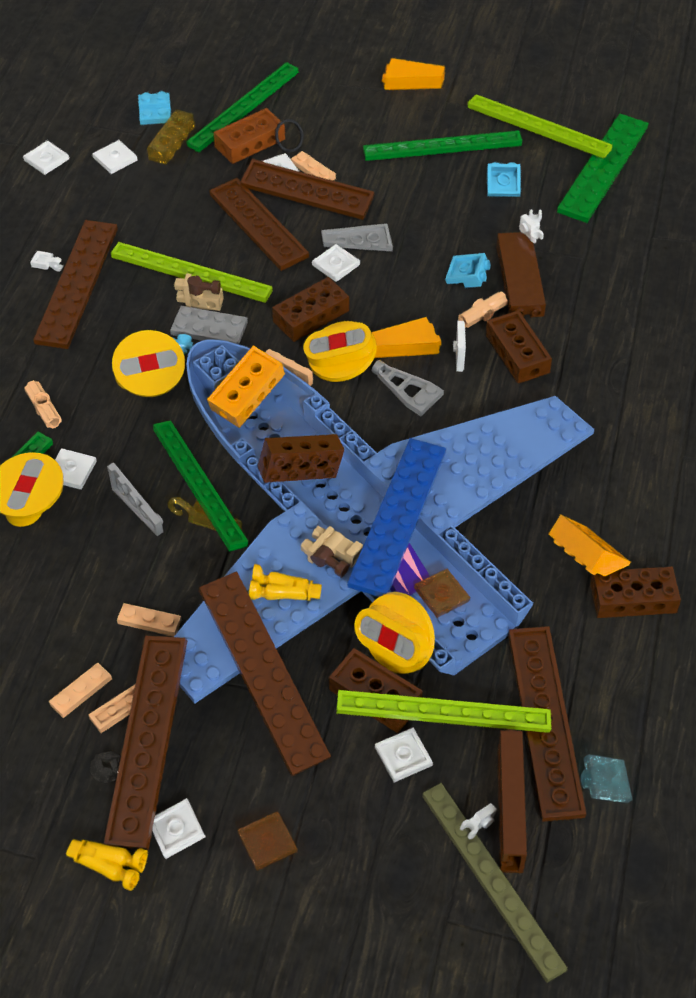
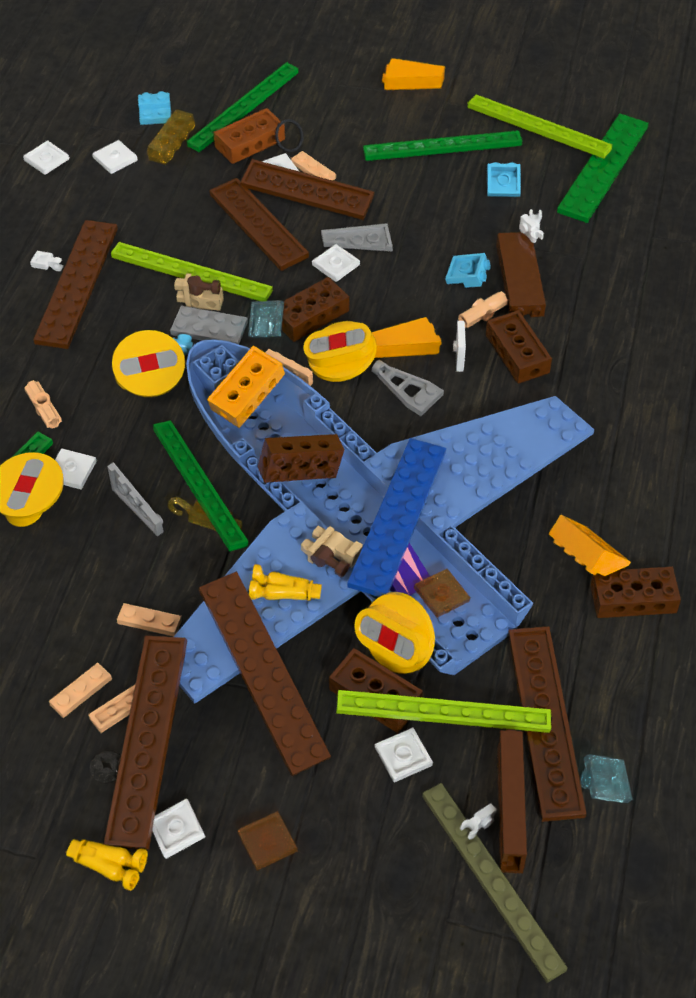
none -> clear light blue plate [248,300,284,338]

